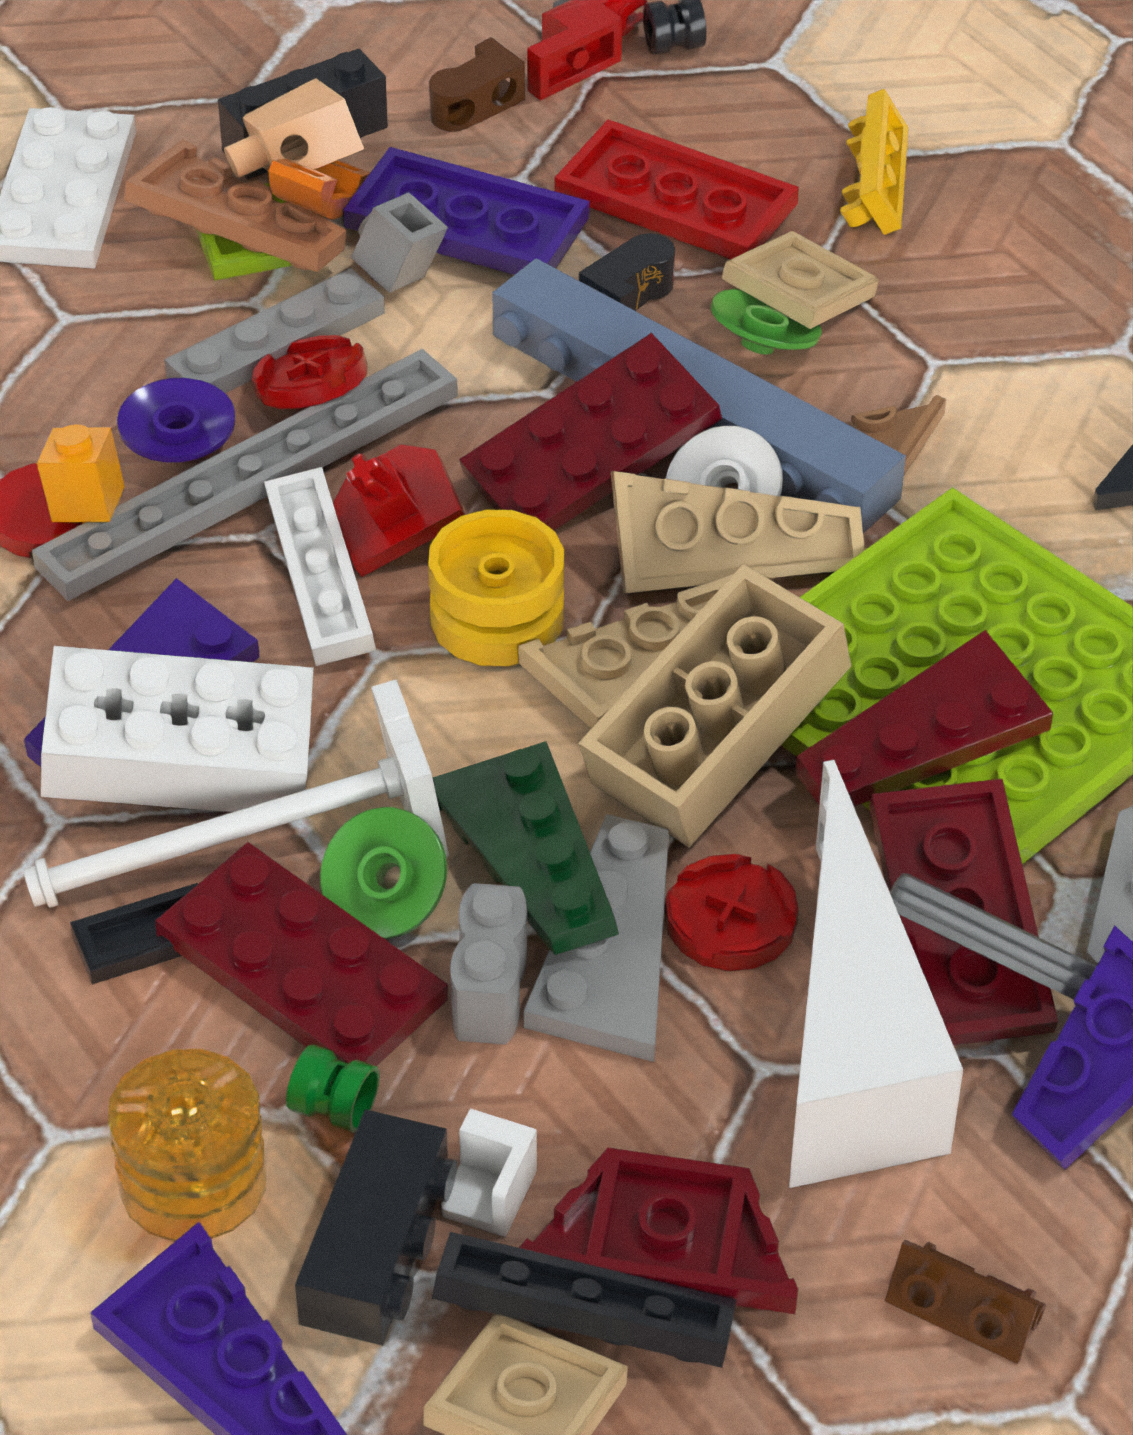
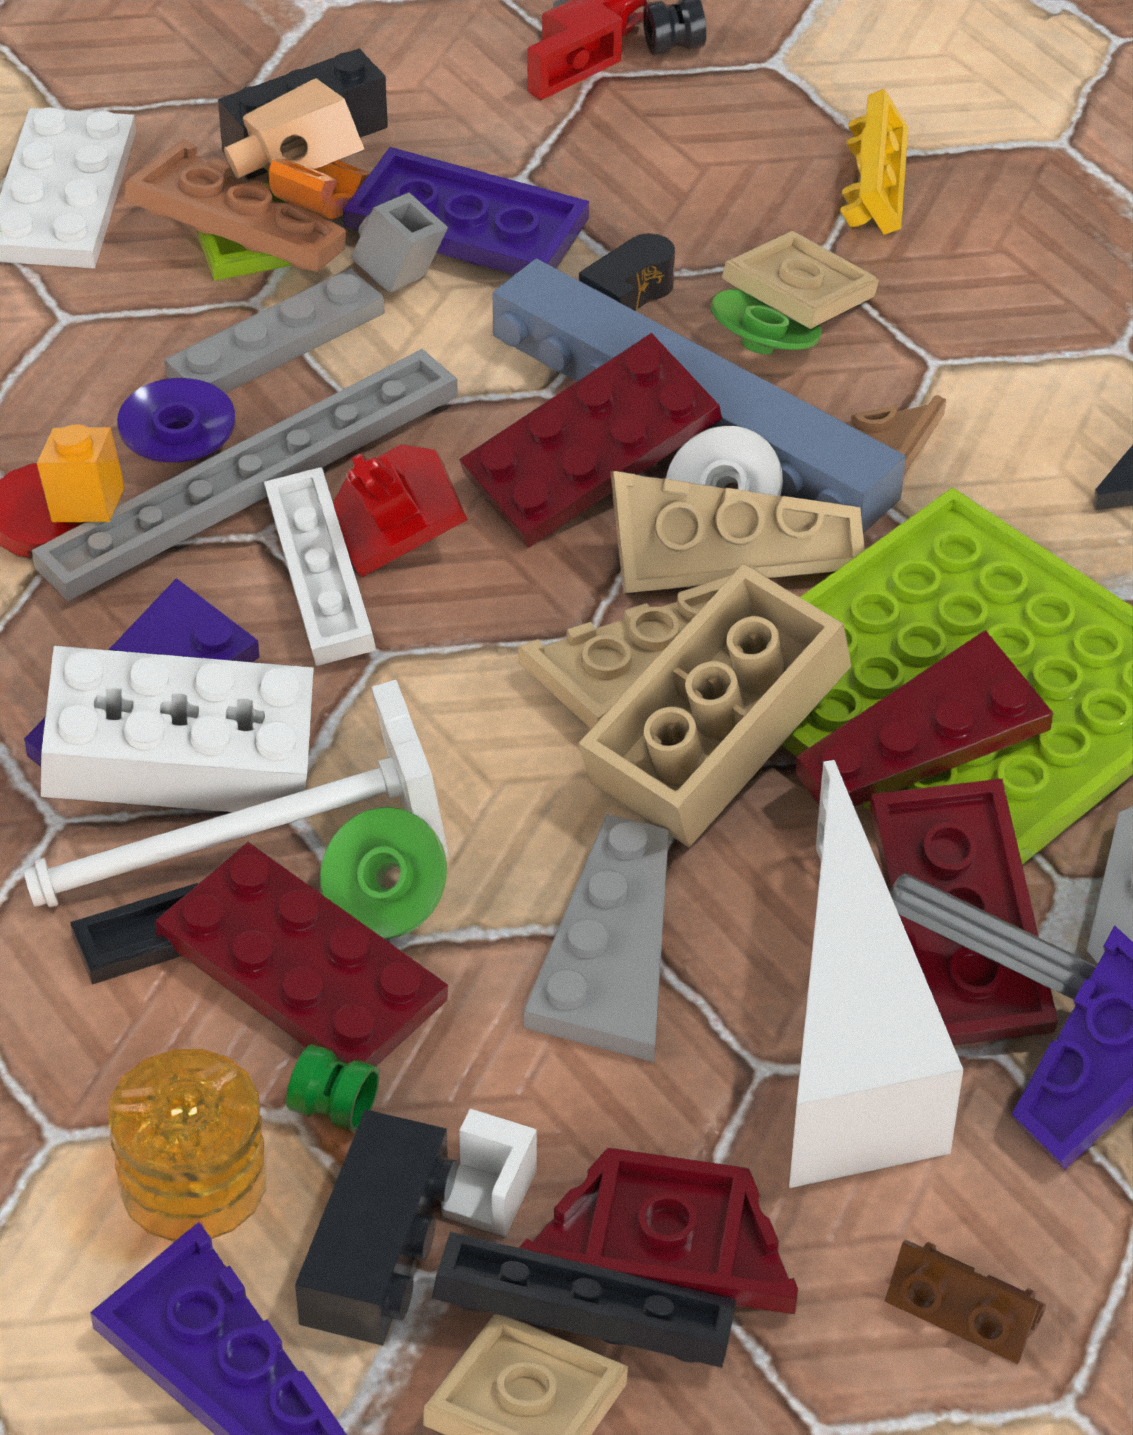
red tile [252,335,368,409] -> none
yellow wheel [428,510,564,666] -> none
reddish brown leg [429,37,525,132] -> none
dark green wing [432,741,619,955] -> none
light grey brick [450,883,527,1045] -> none
red plate [554,119,799,259] -> none
red tile [665,854,799,971] -> none

